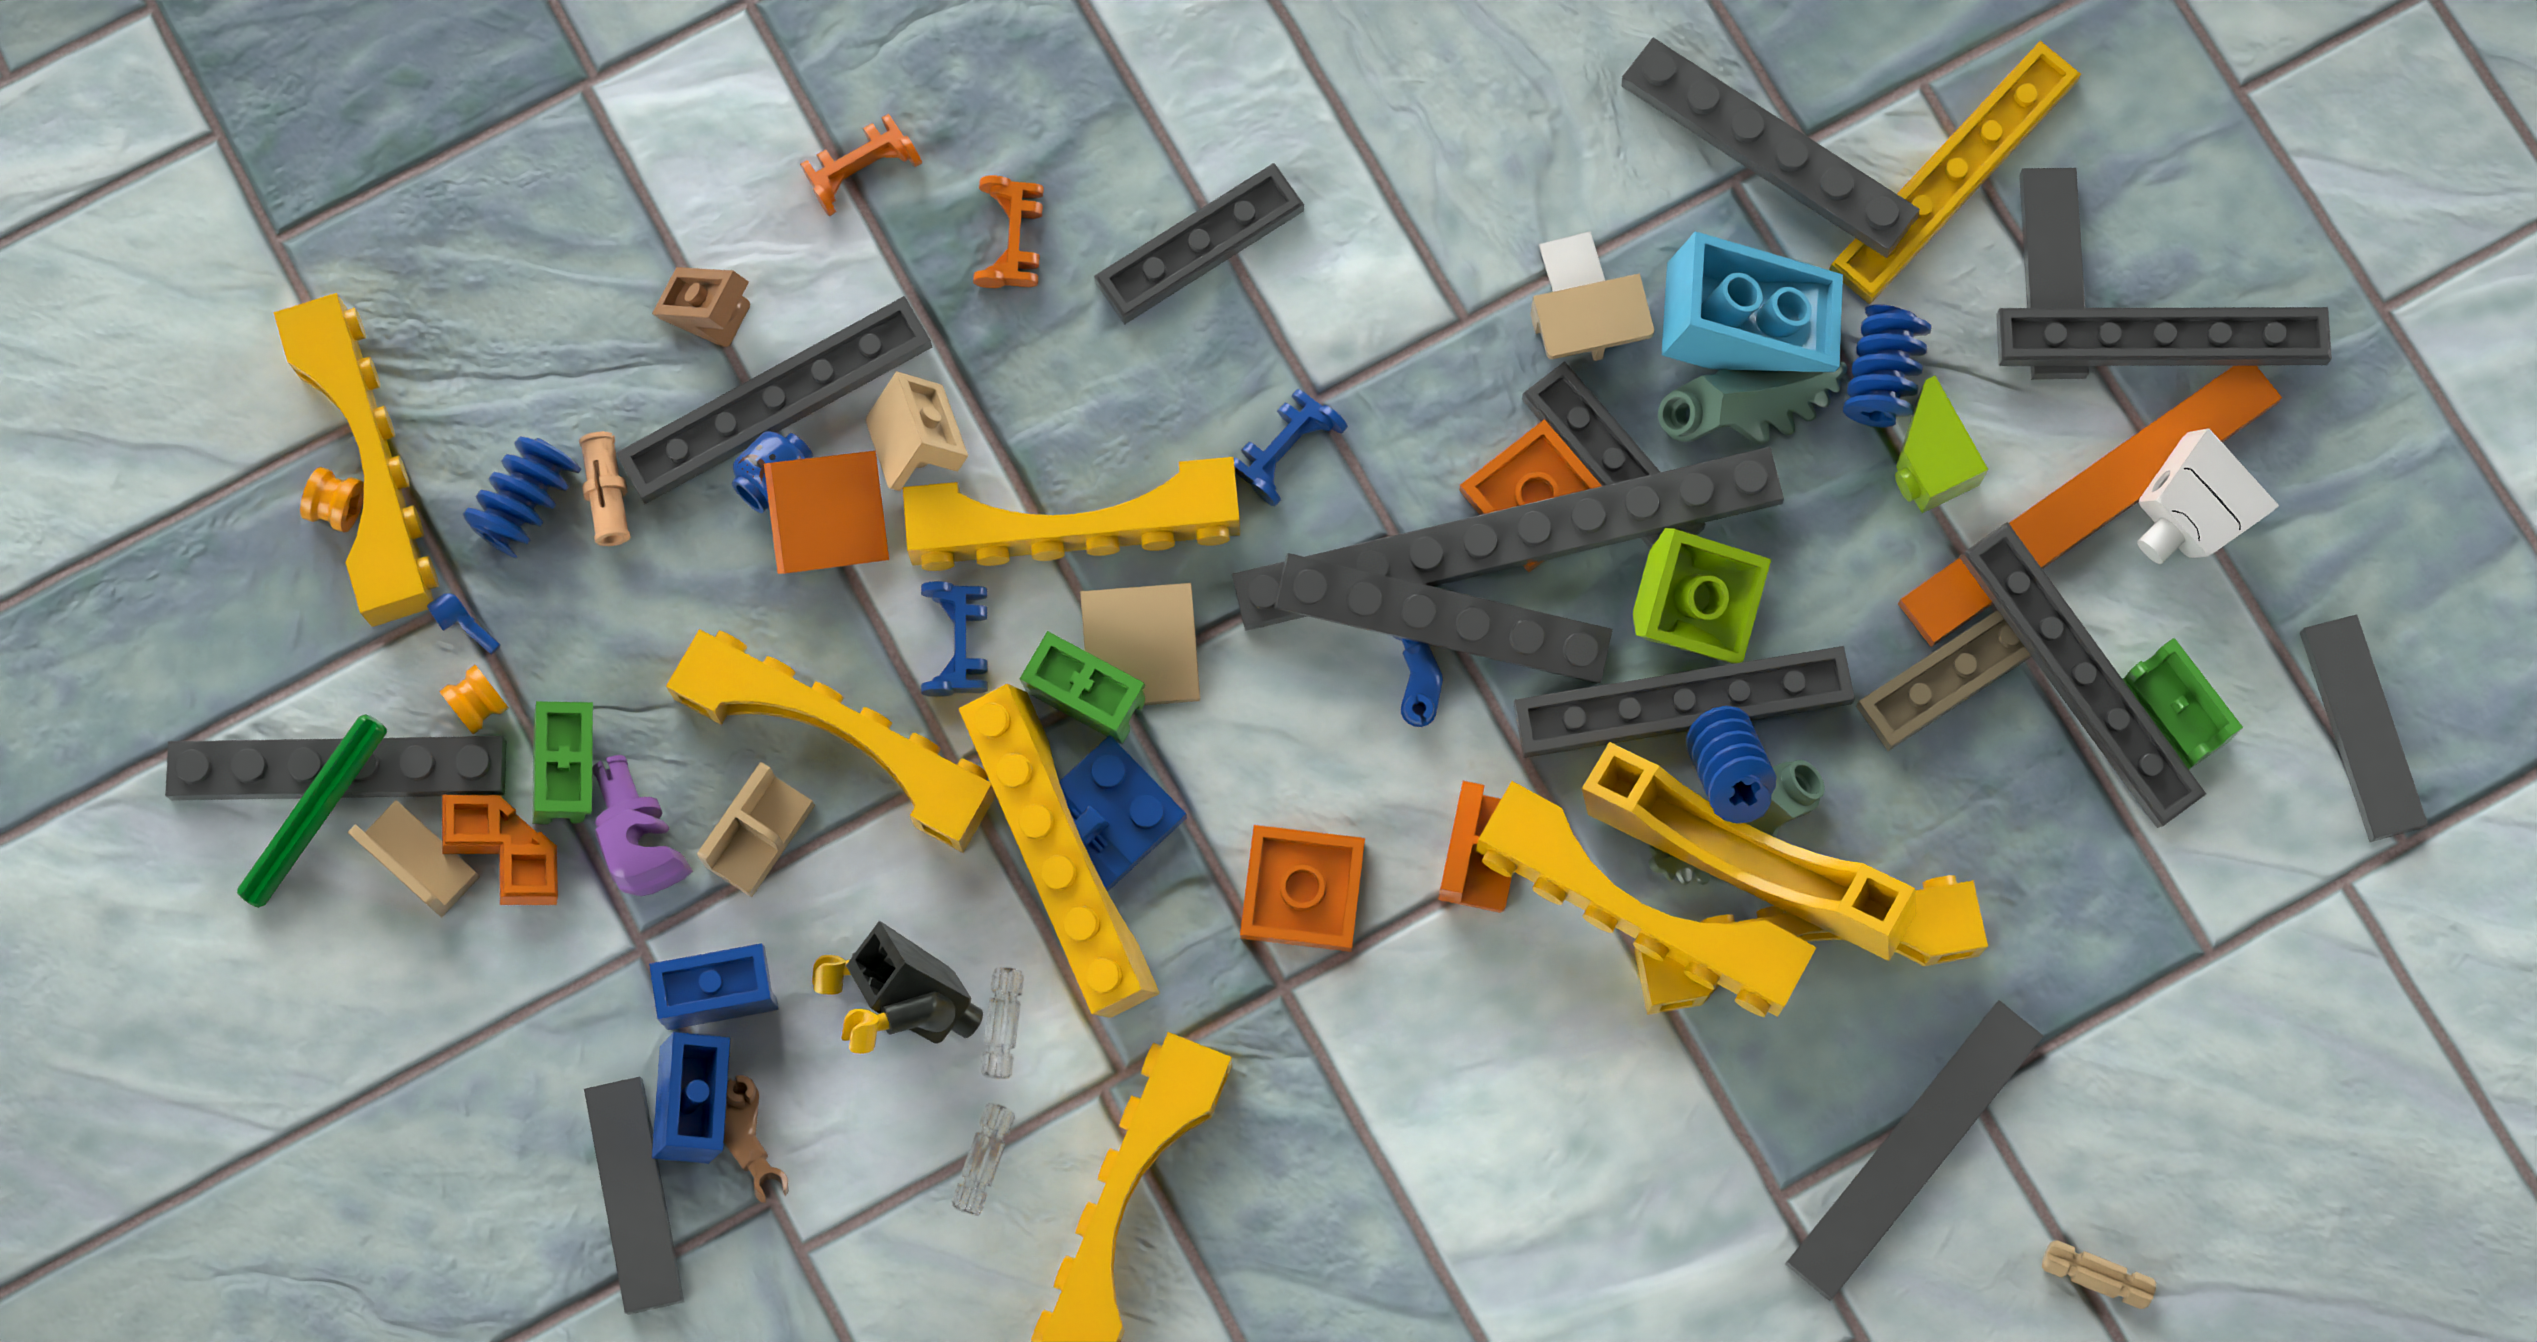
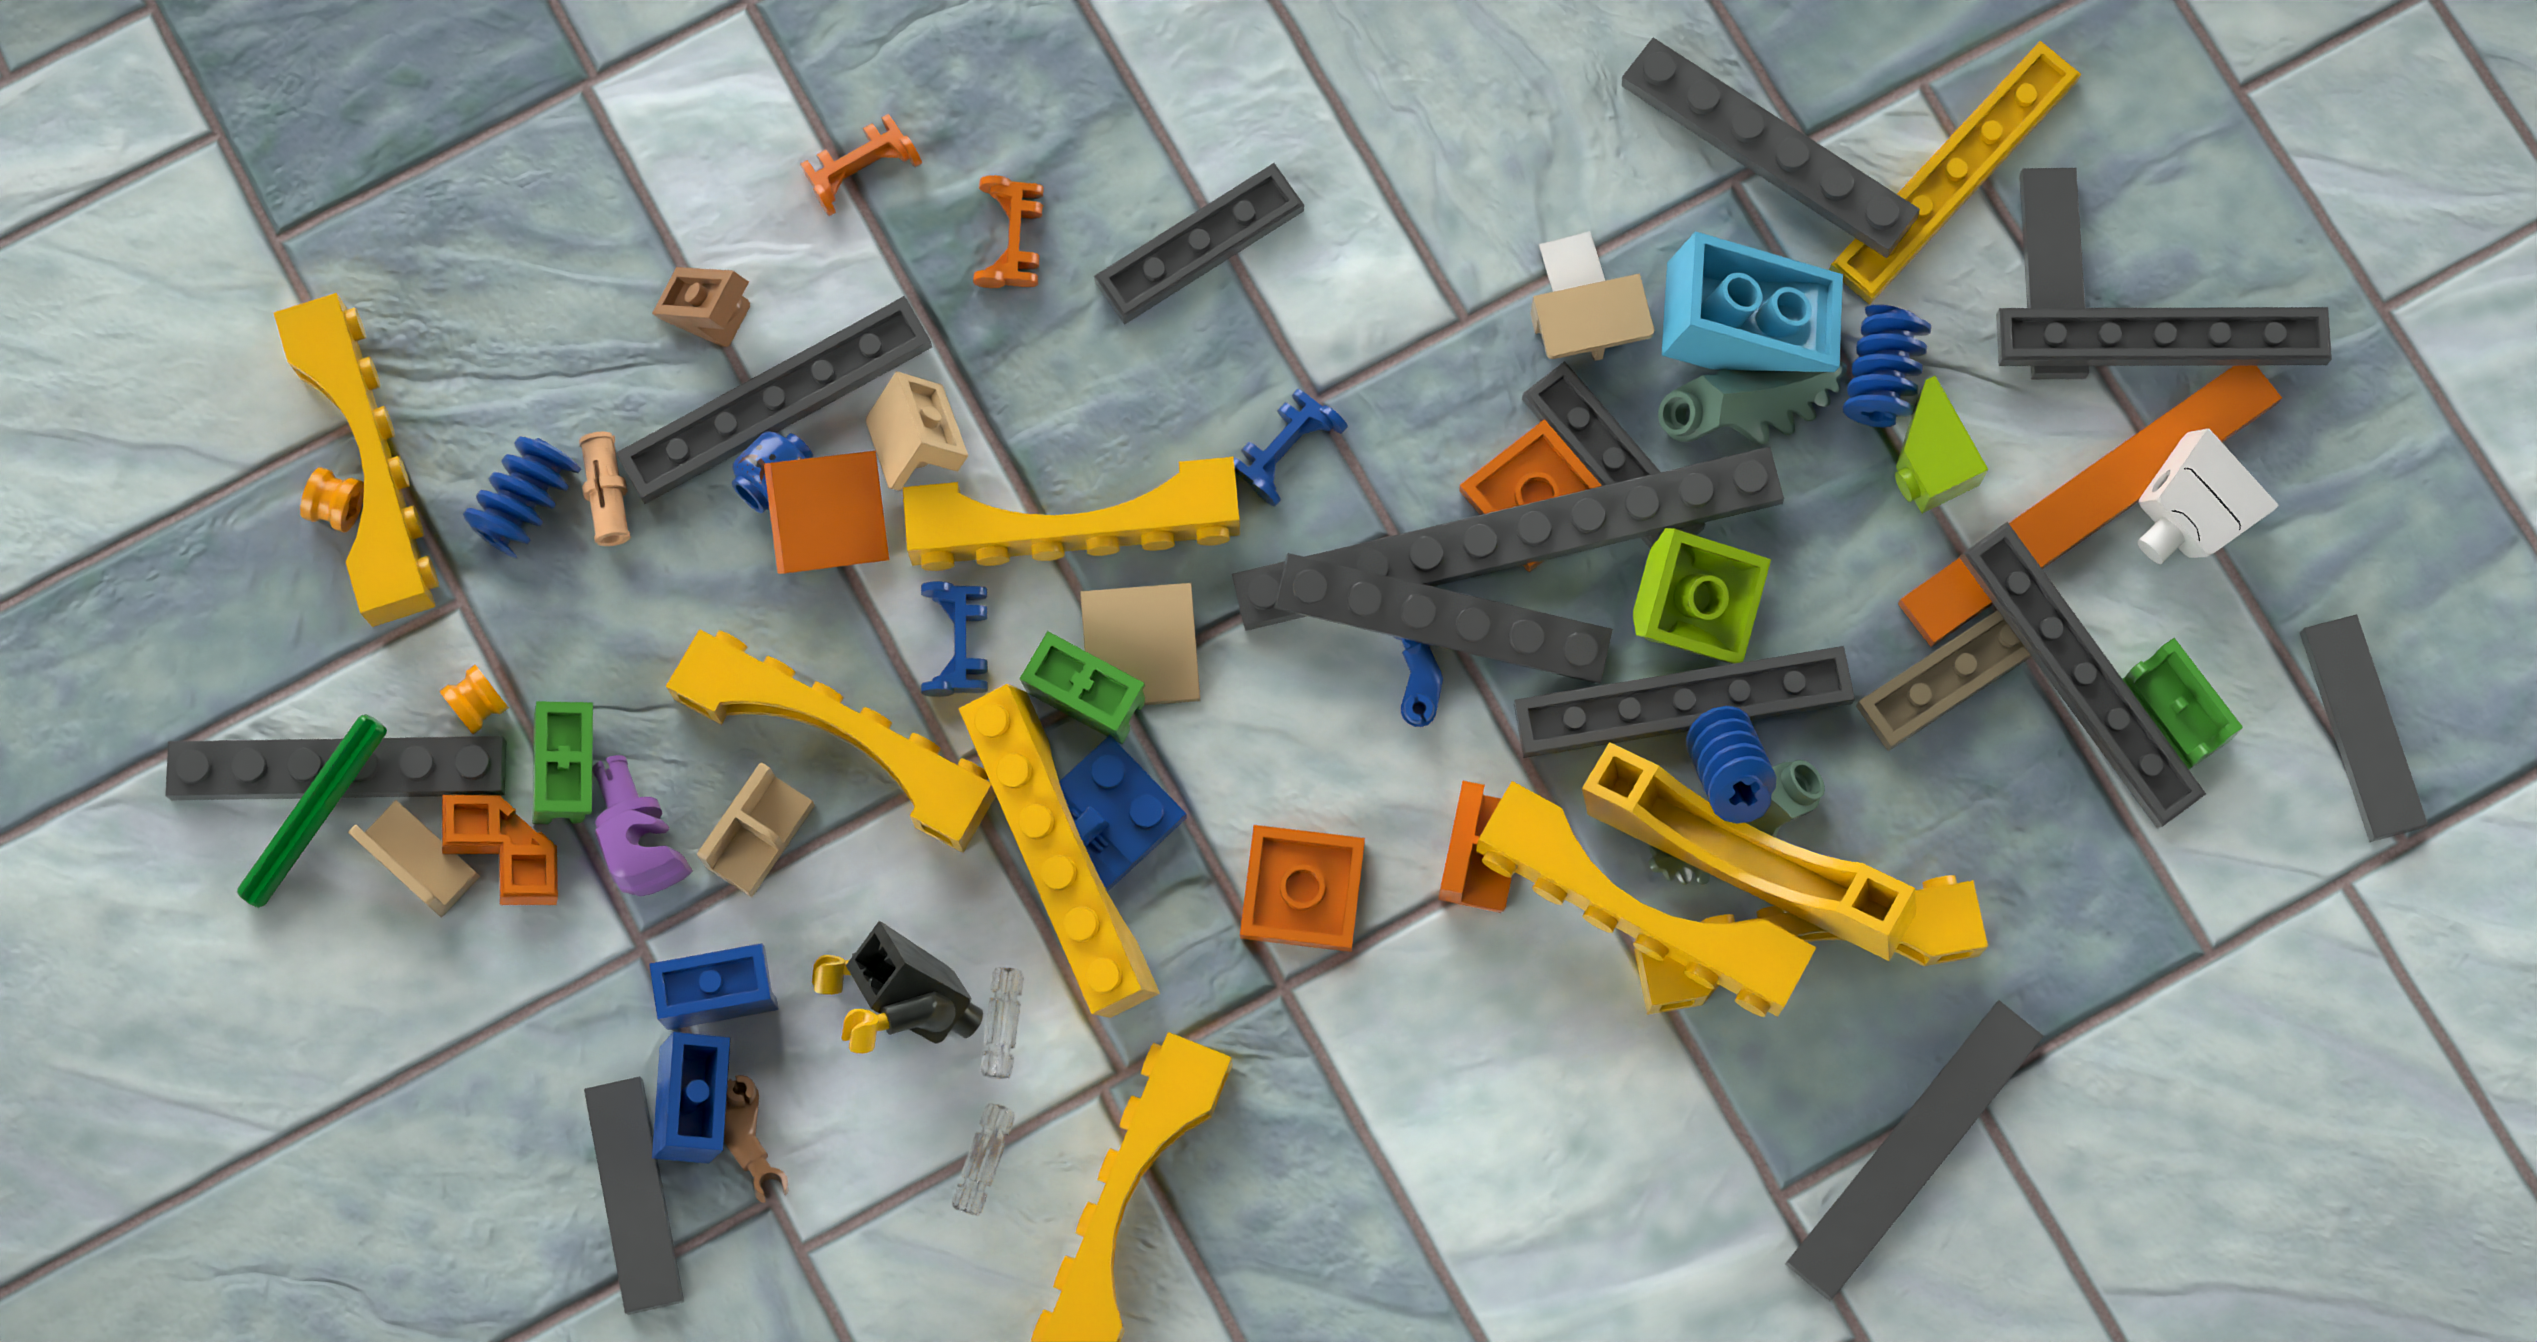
blue hand [427,593,500,655] -> none
tan axle [2042,1240,2156,1309] -> none

